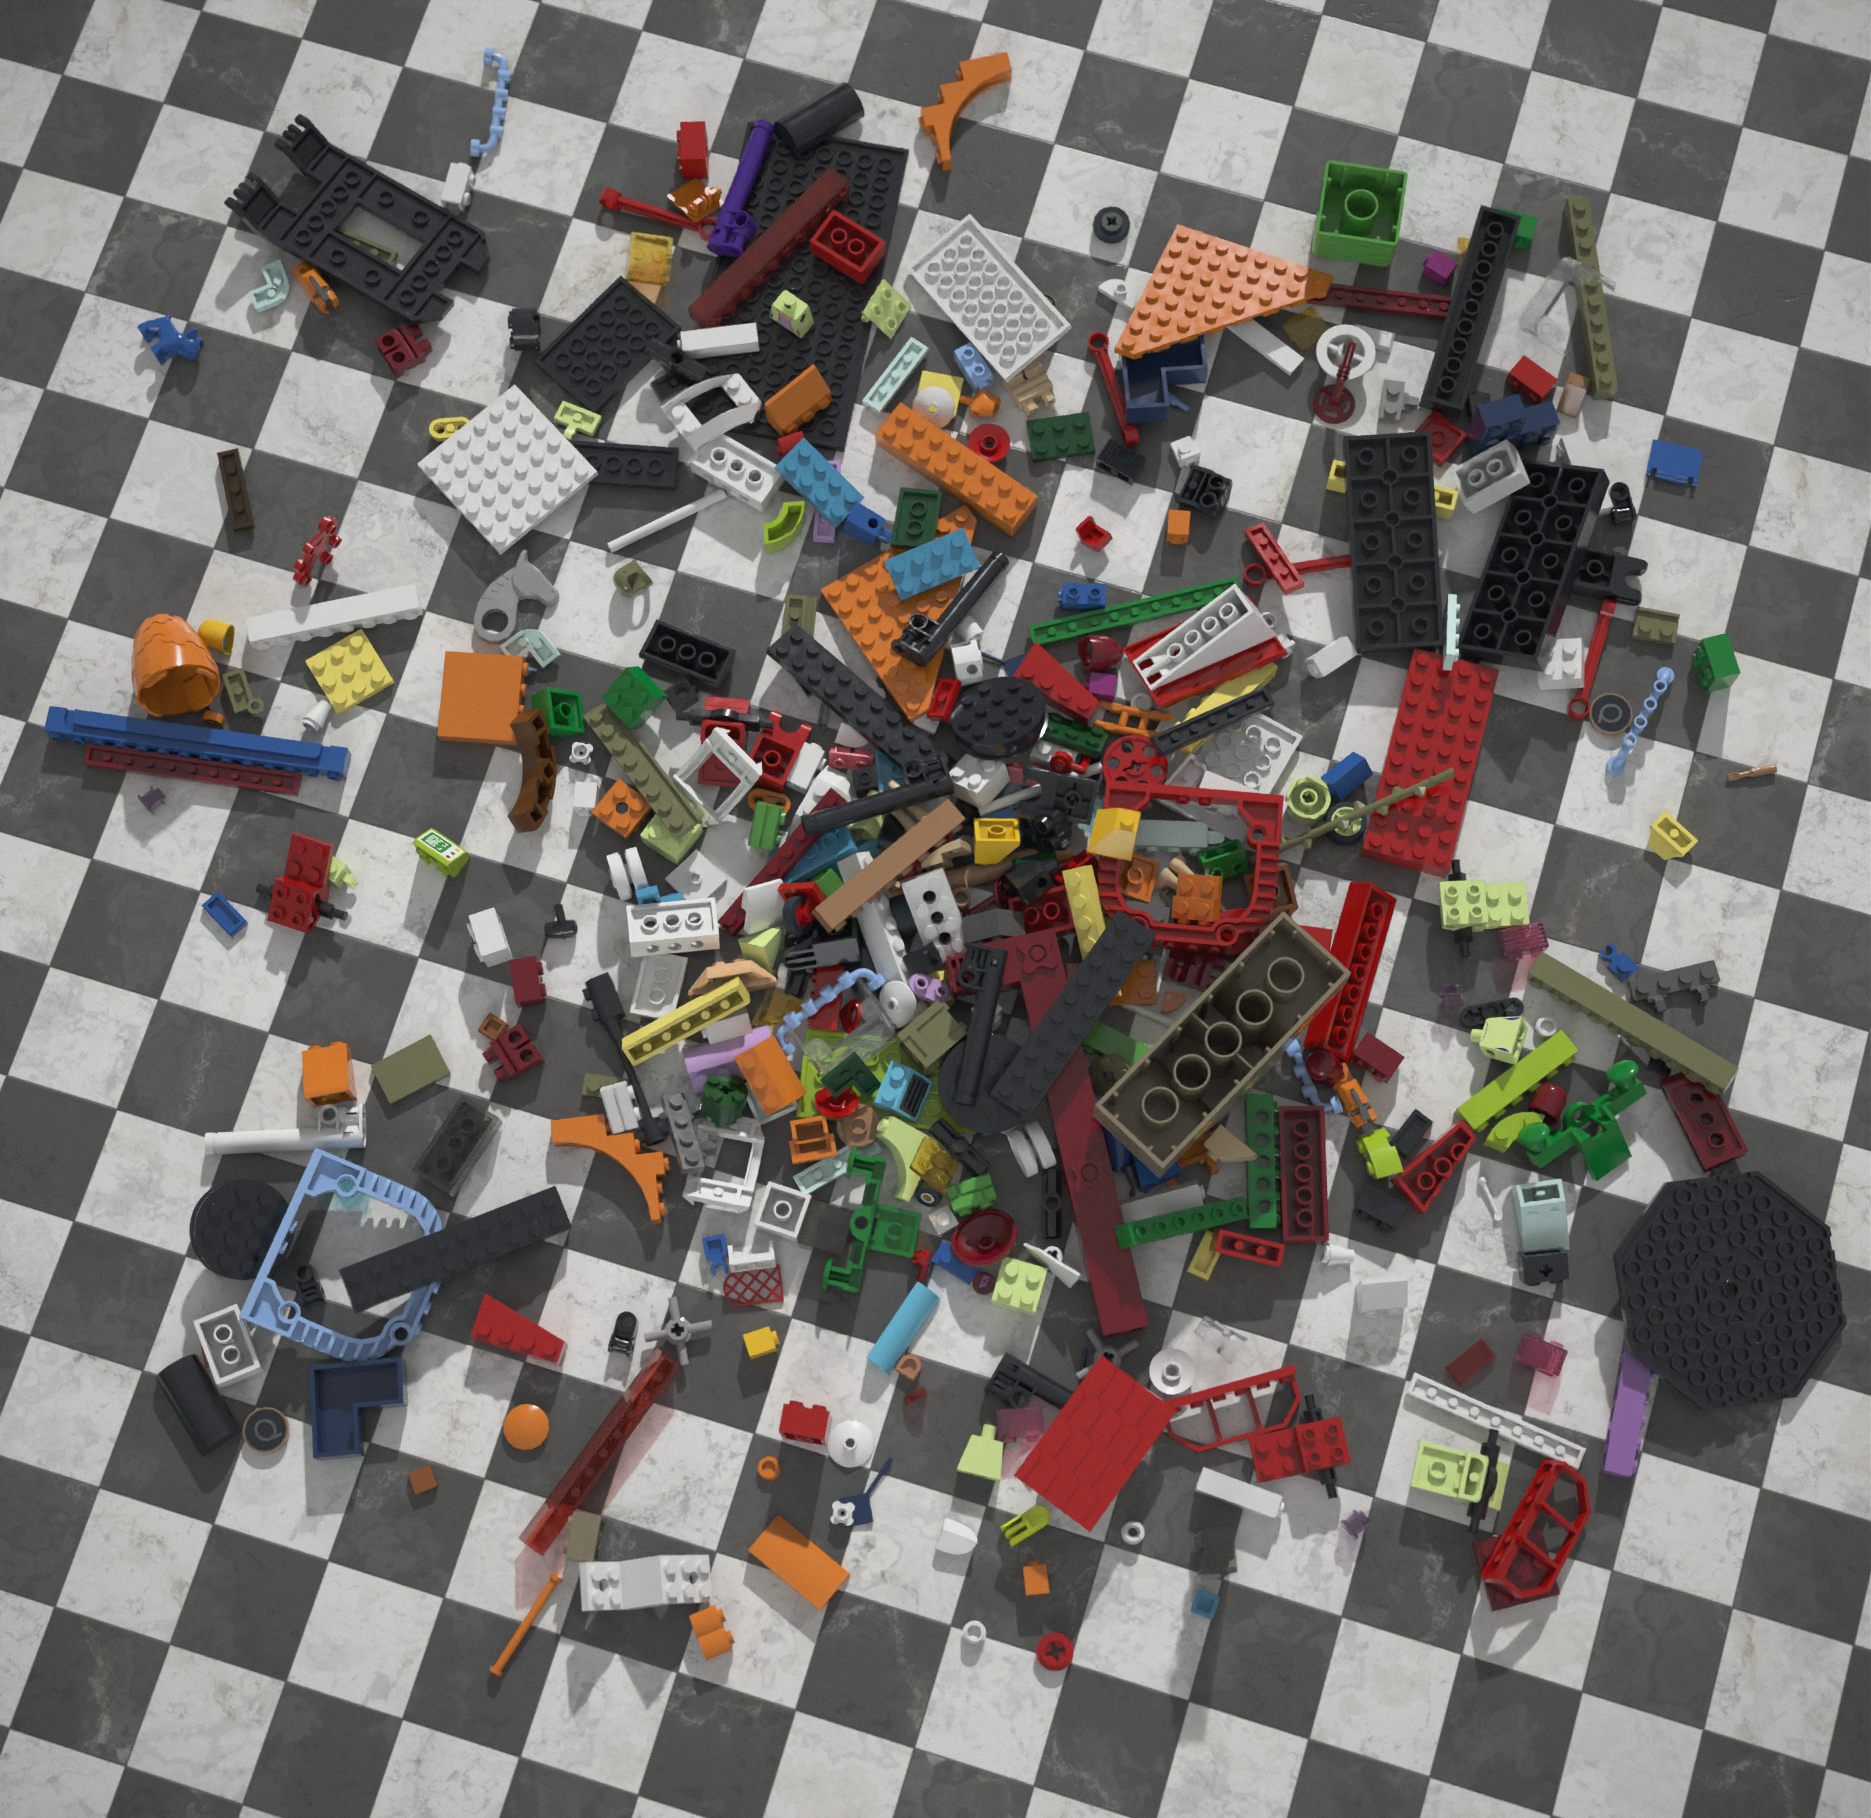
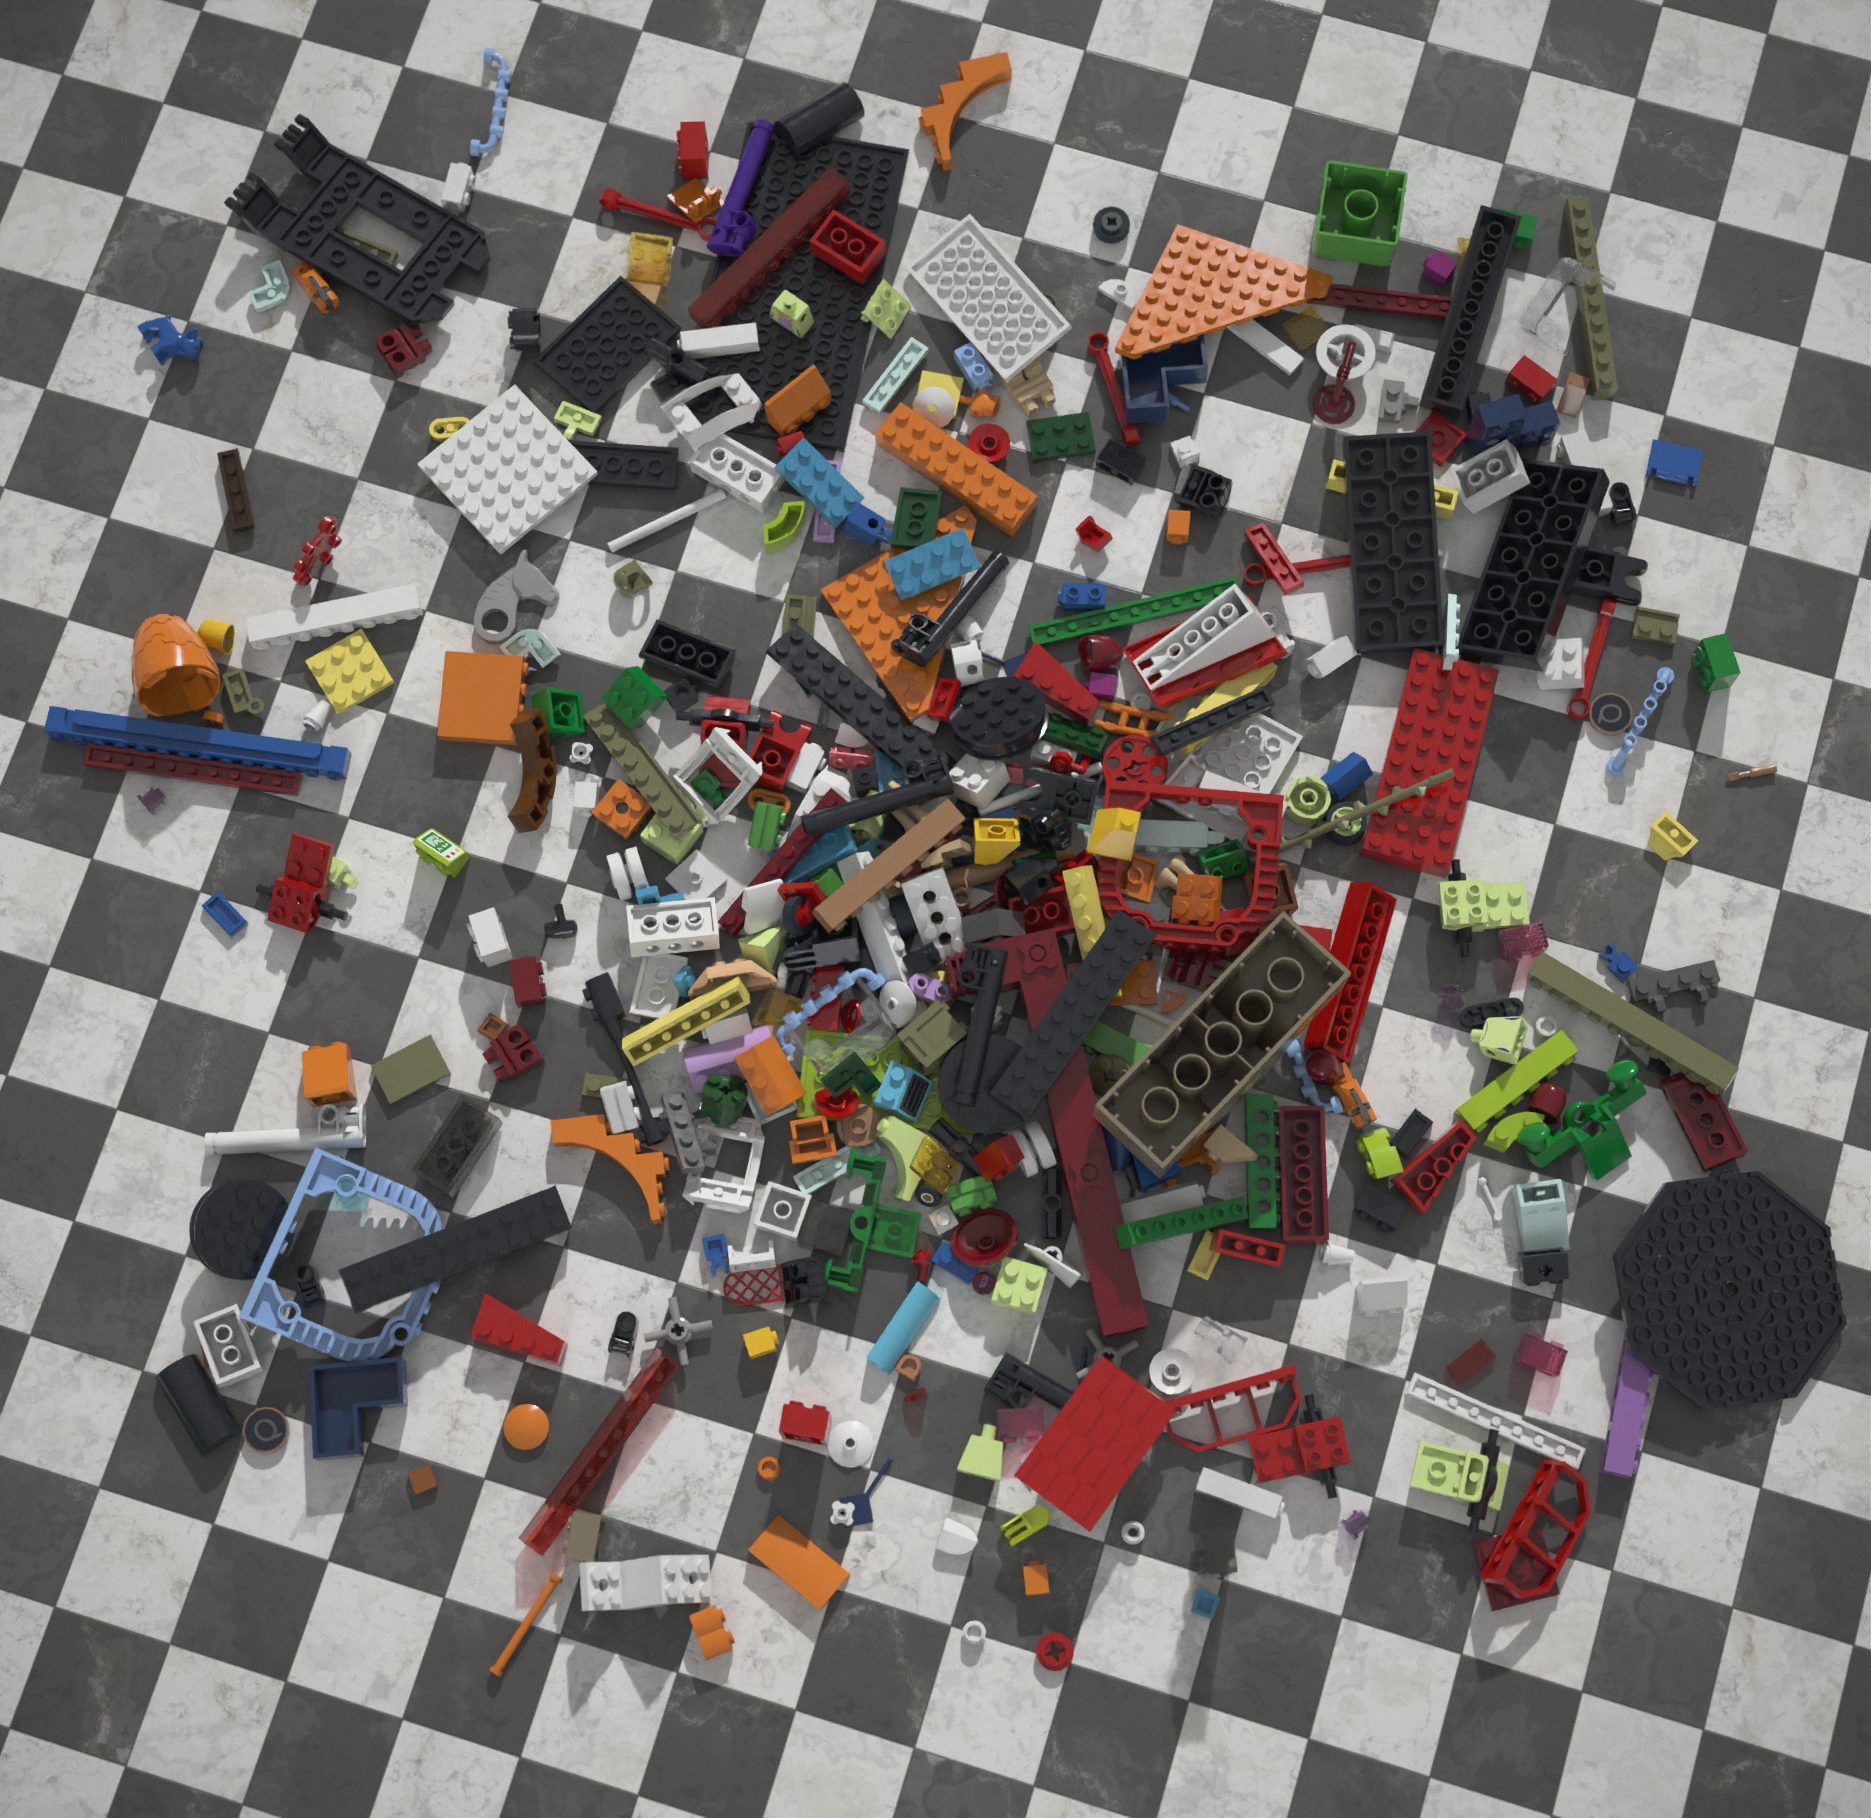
dark red brick [1349,1032,1405,1084] -> none
none -> dark azure plate [673,966,697,998]
none -> green plate [690,767,727,807]
none -> black slope [780,1256,827,1309]
none -> red brick [974,1134,1025,1182]

